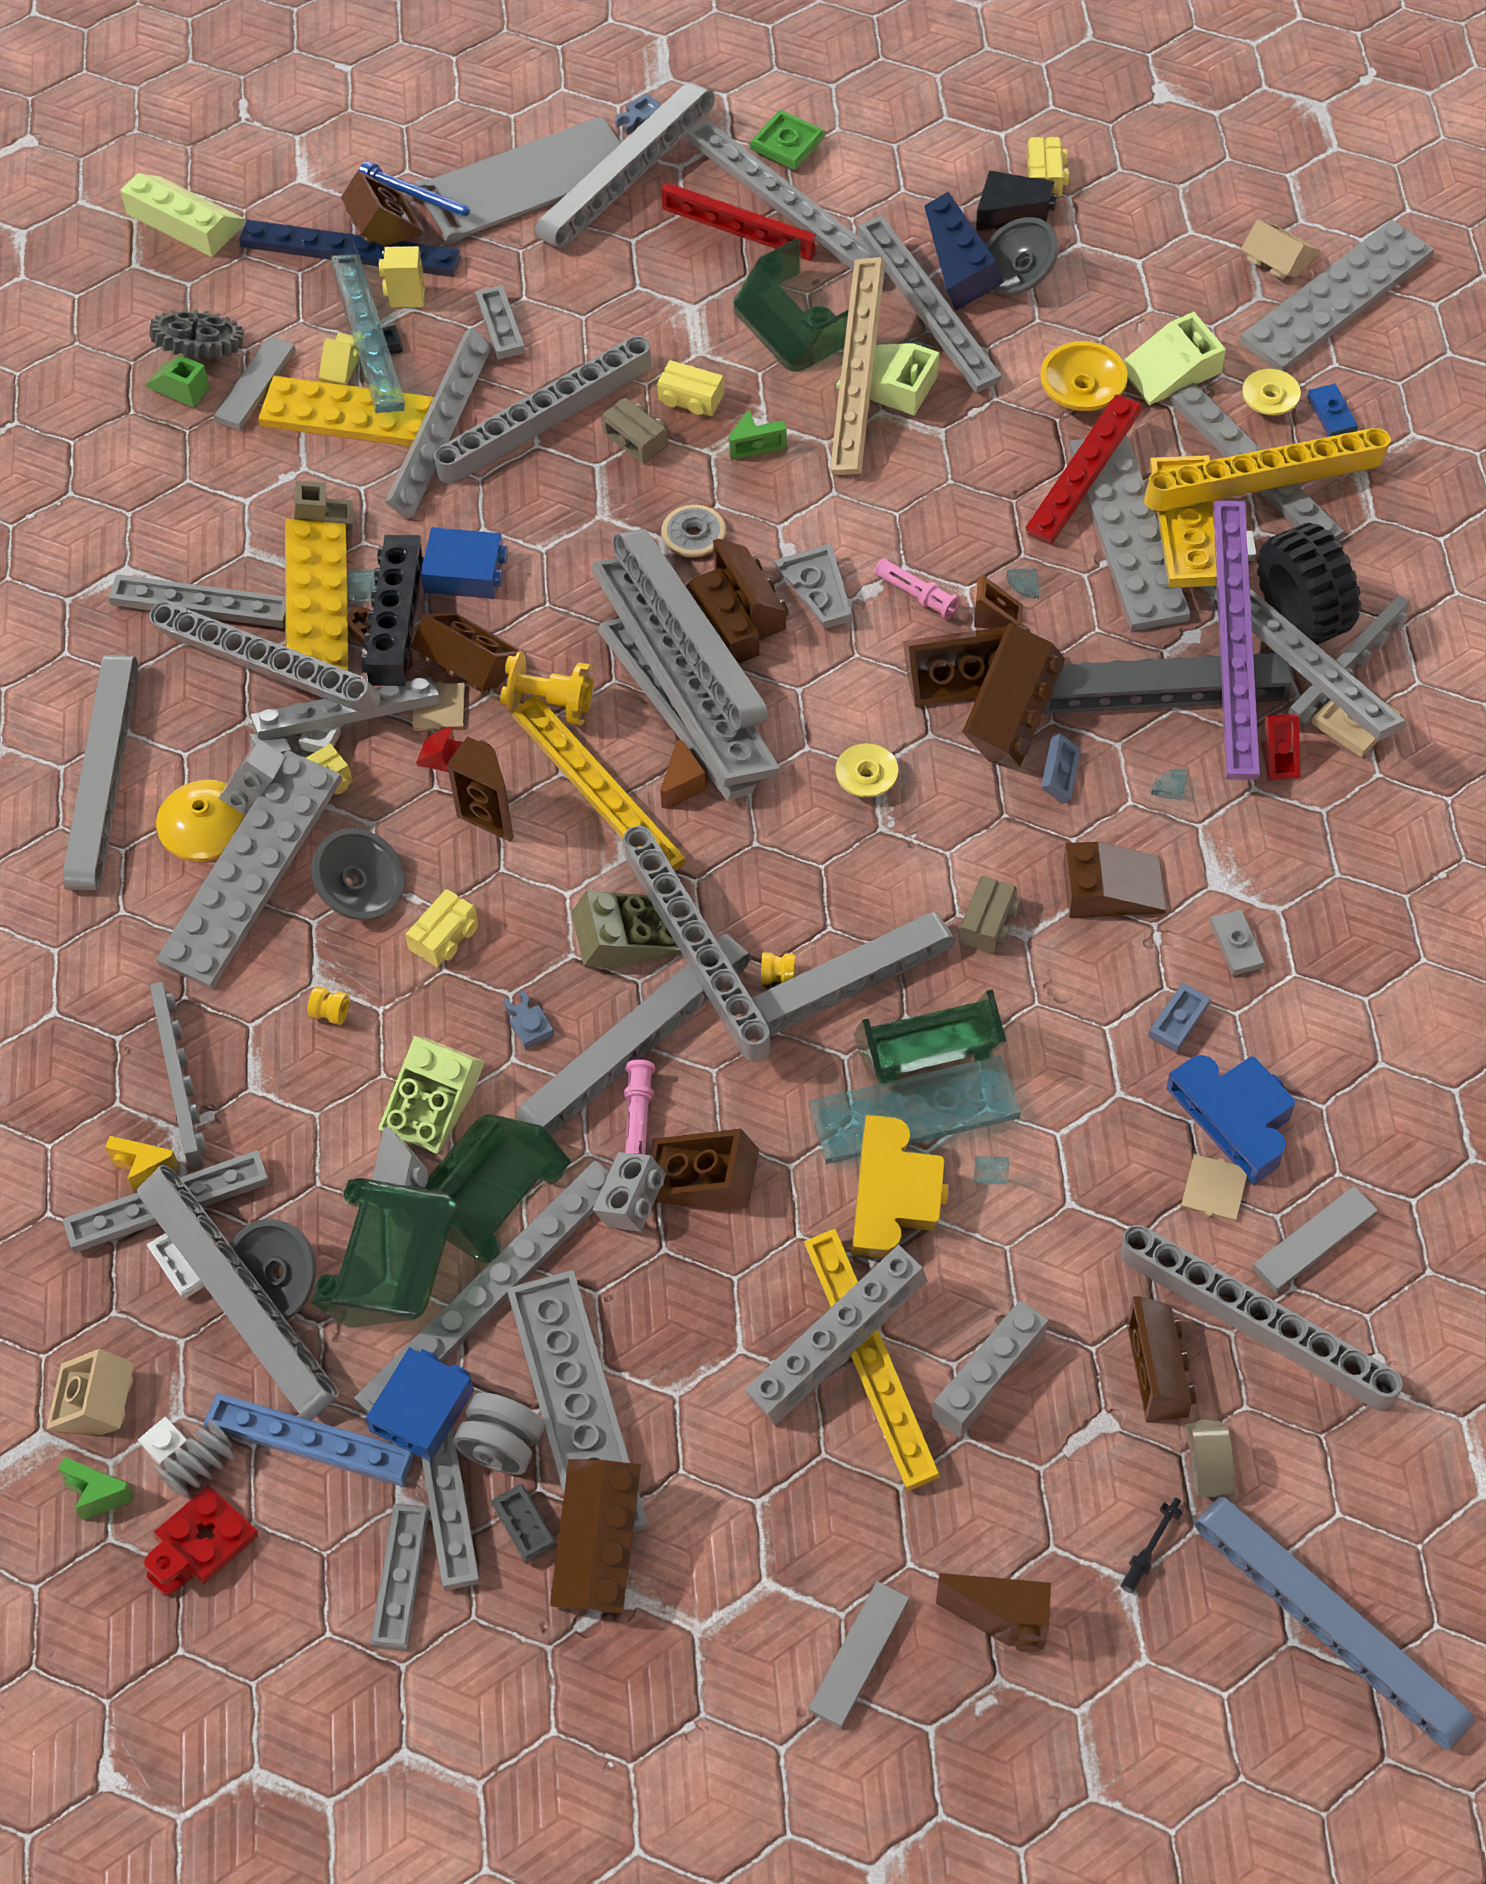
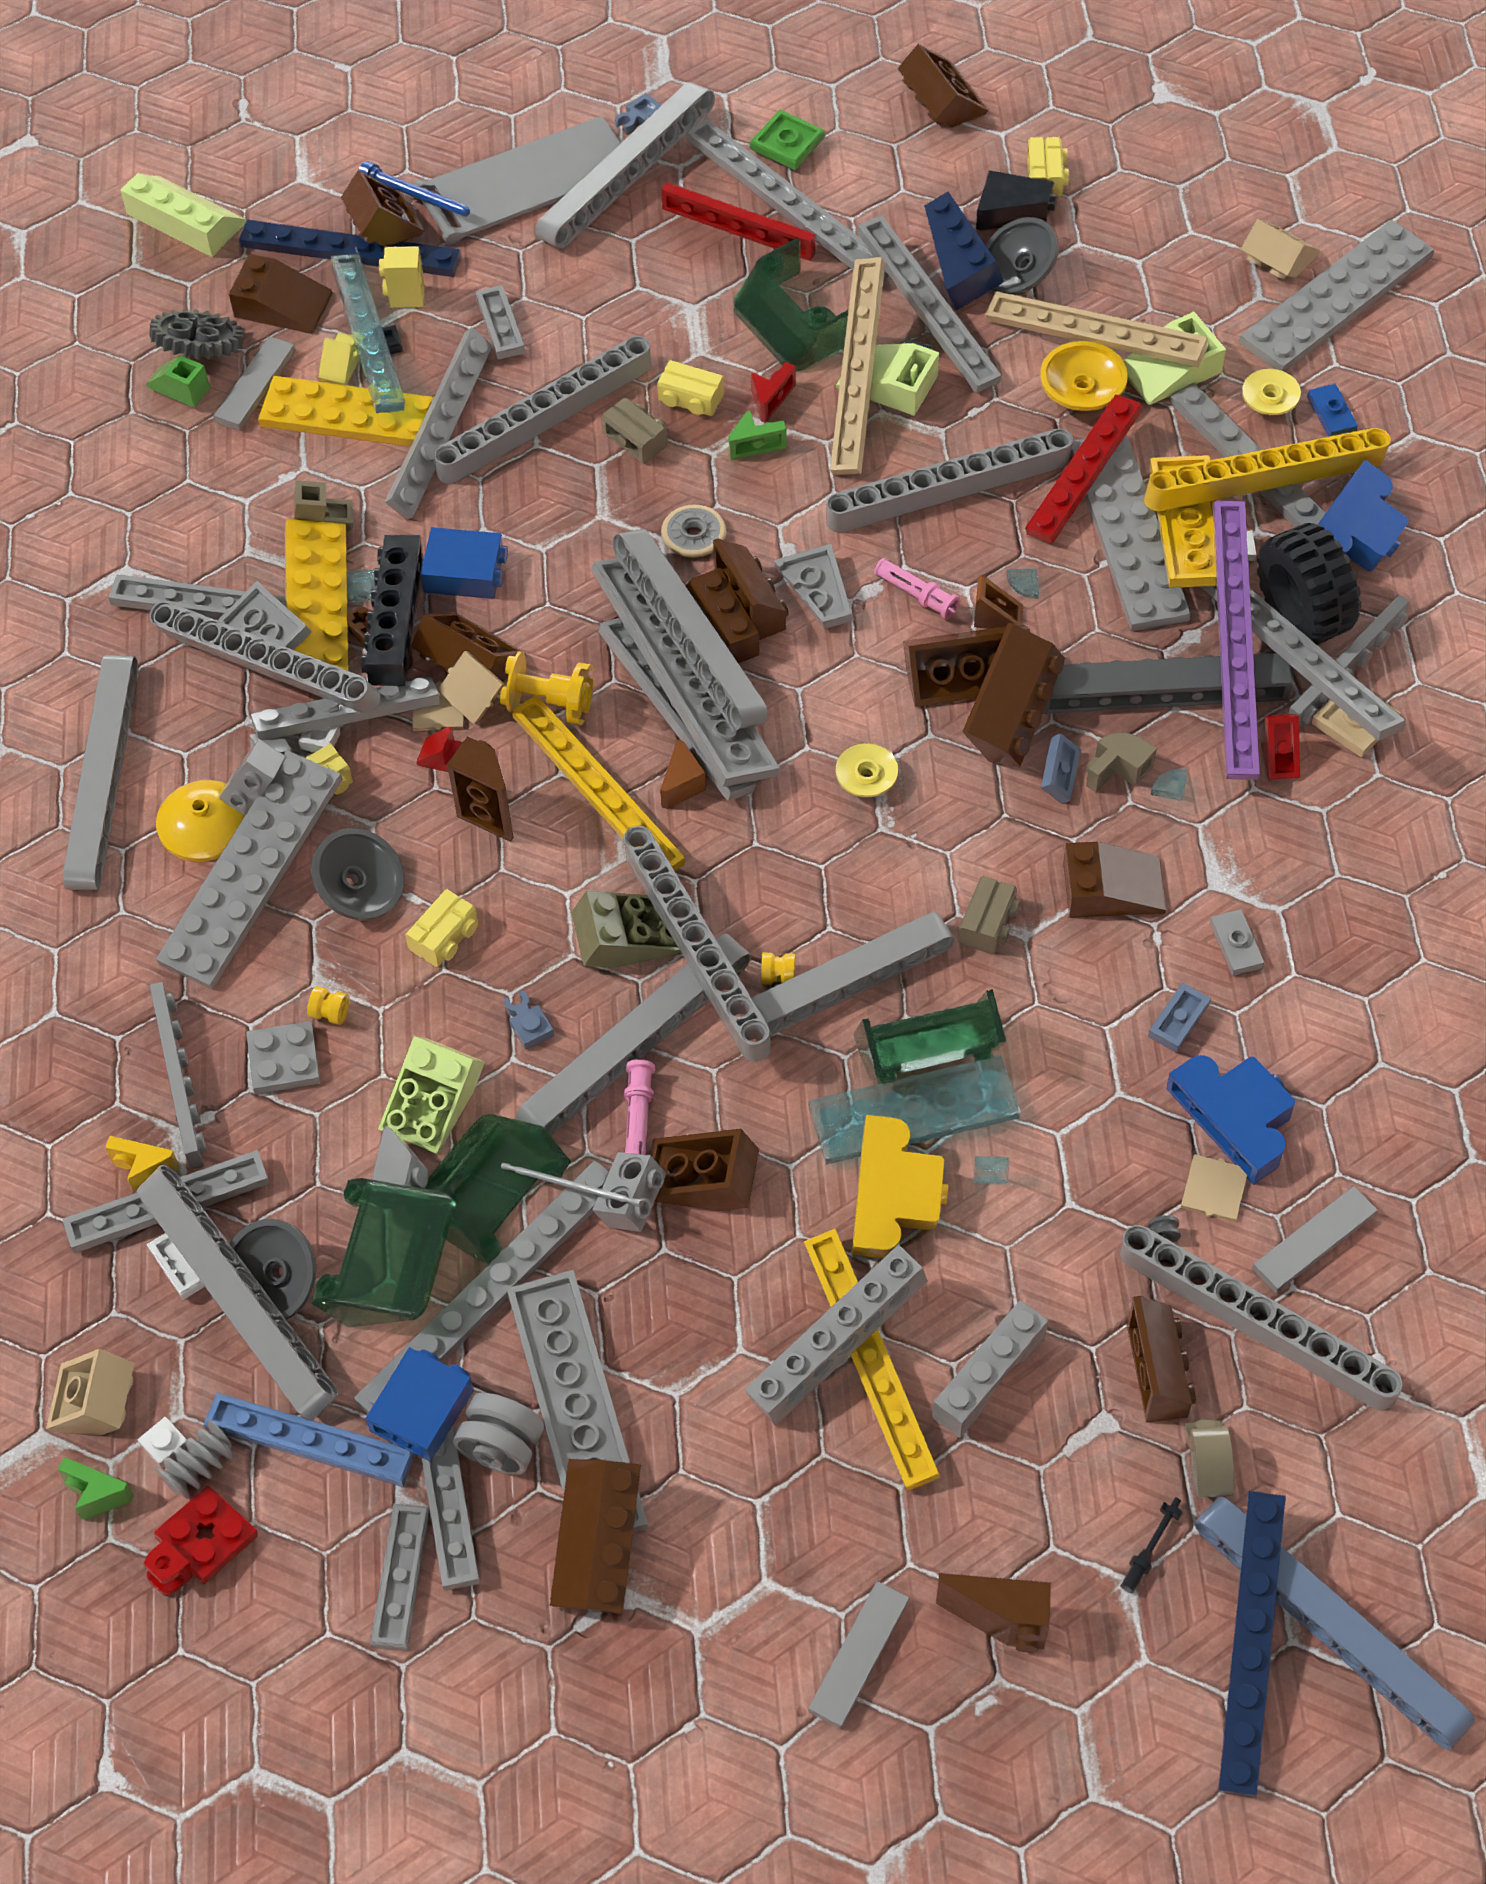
dark grey plate [491,1484,557,1565] -> none
none -> light grey wing [217,581,312,650]
none -> reddish brown slope [229,254,333,334]
none -> light grey plate [246,1021,321,1095]
none -> tan piece [437,651,505,724]
none -> light grey piece [501,1162,643,1207]
none -> red slope [751,362,796,423]
none -> light grey beam [826,429,1073,533]
none -> reddish brown slope [897,44,989,127]
none -> tan plate [985,291,1209,368]
none -> dark tan brick [1086,733,1157,793]
none -> dark grey bush [1148,1215,1181,1242]
none -> dark blue plate [1218,1491,1286,1798]
none -> blue brick [1317,460,1409,572]

